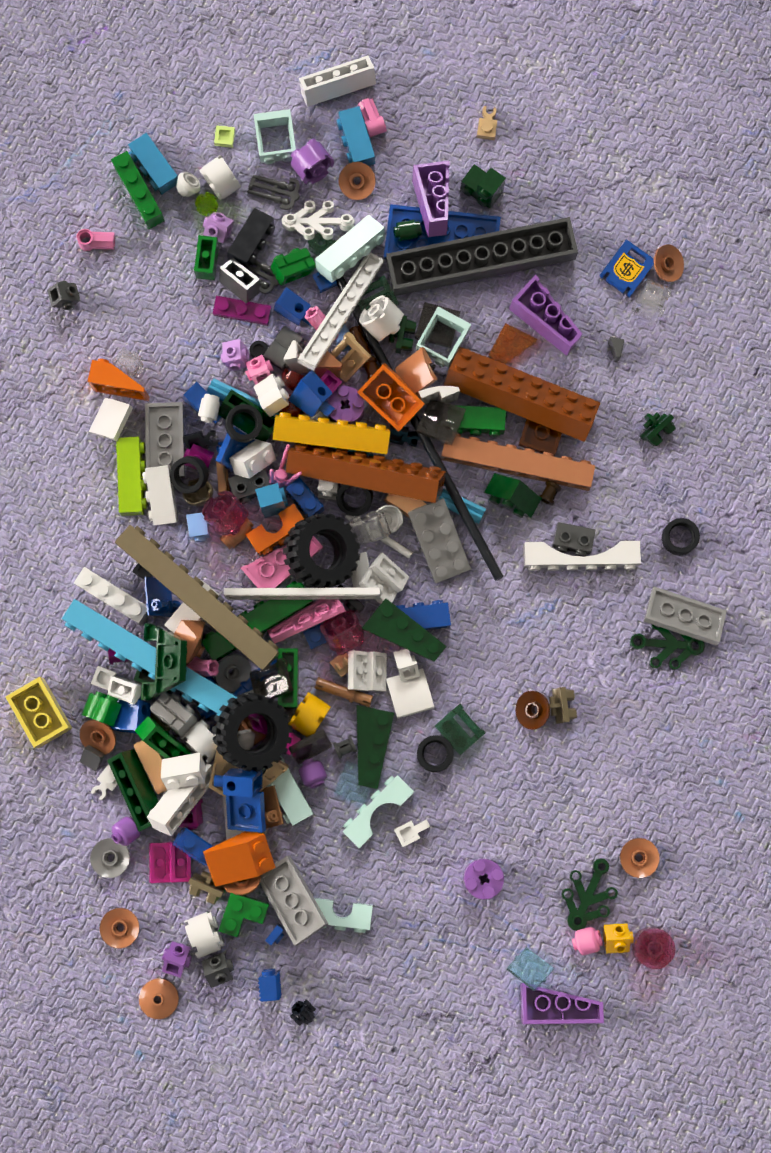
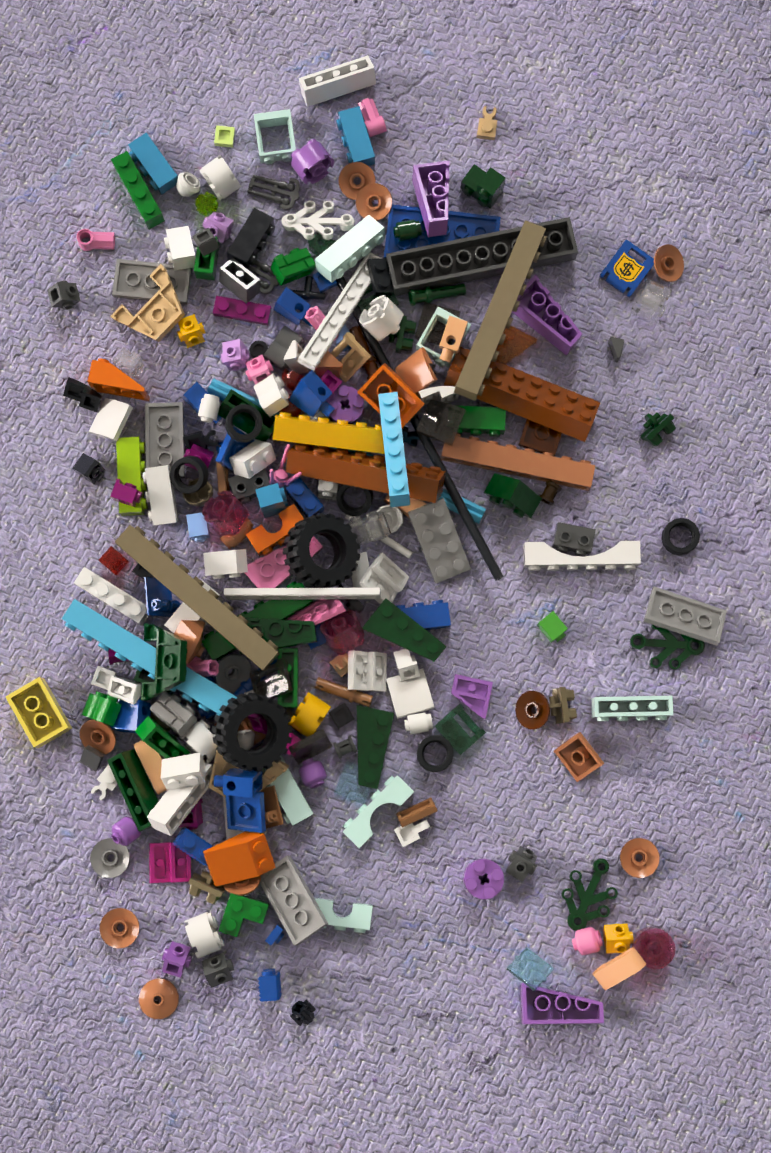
none -> black slope [63,377,102,413]
none -> black slope [72,453,105,485]
none -> clear red brick [98,546,129,576]
none -> tan wing [110,264,185,342]
none -> magenta brick [110,479,143,507]
none -> light grey plate [112,259,192,304]
none -> white brick [164,226,196,271]
none -> yellow brick [177,314,206,348]
none -> dark grey slope [192,228,219,256]
none -> white brick [203,549,248,579]
none -> dark green wing [237,616,317,655]
none -> black piece [290,276,326,300]
none -> black tile [328,703,355,729]
none -> nougat dish [356,183,392,221]
none -> black plate [367,258,394,296]
none -> medium azure brick [378,392,410,507]
none -> medium nougat tile [396,798,438,827]
none -> white brick [404,712,433,735]
none -> dark green pin [408,283,466,306]
none -> light nougat torso [439,315,468,363]
none -> medium lavender wing [451,674,493,719]
none -> dark tan brick [454,220,547,401]
none -> dark grey brick [506,846,537,882]
none -> bright green brick [537,611,568,642]
none -> nougat slope [554,732,604,782]
none -> light aqua brick [591,696,673,722]
none -> light nougat beam [592,947,647,990]

